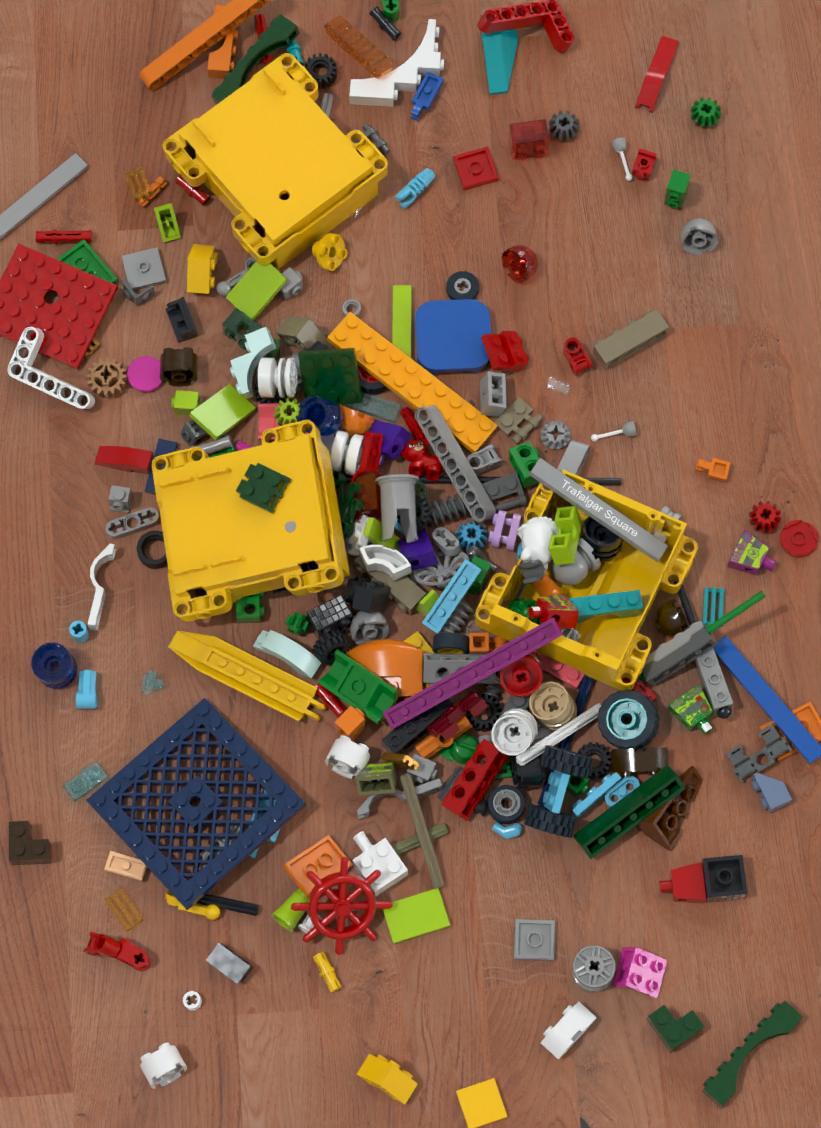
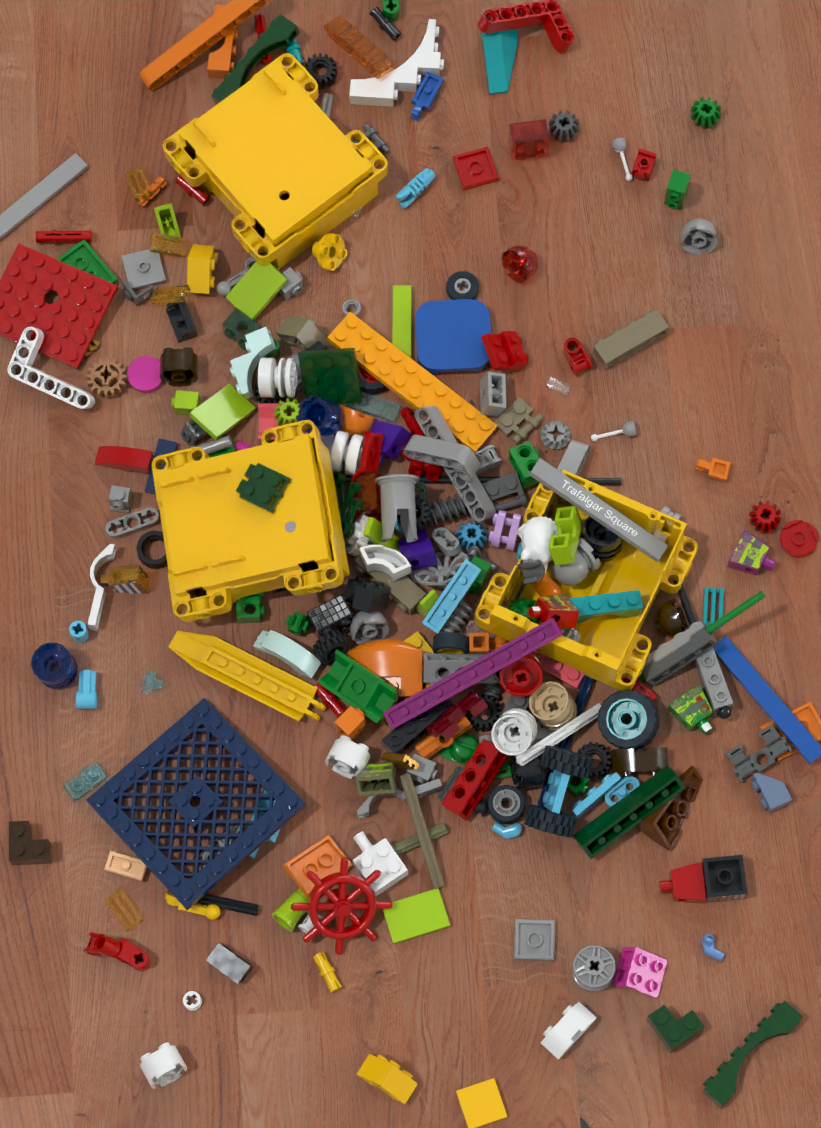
red piece [635,36,679,113] -> none
none -> clear yellow torso [101,564,148,594]
none -> clear yellow plate [149,232,189,258]
none -> clear yellow tile [150,285,190,304]
none -> light grey beam [403,435,481,482]
none -> medium blue arm [701,934,725,962]

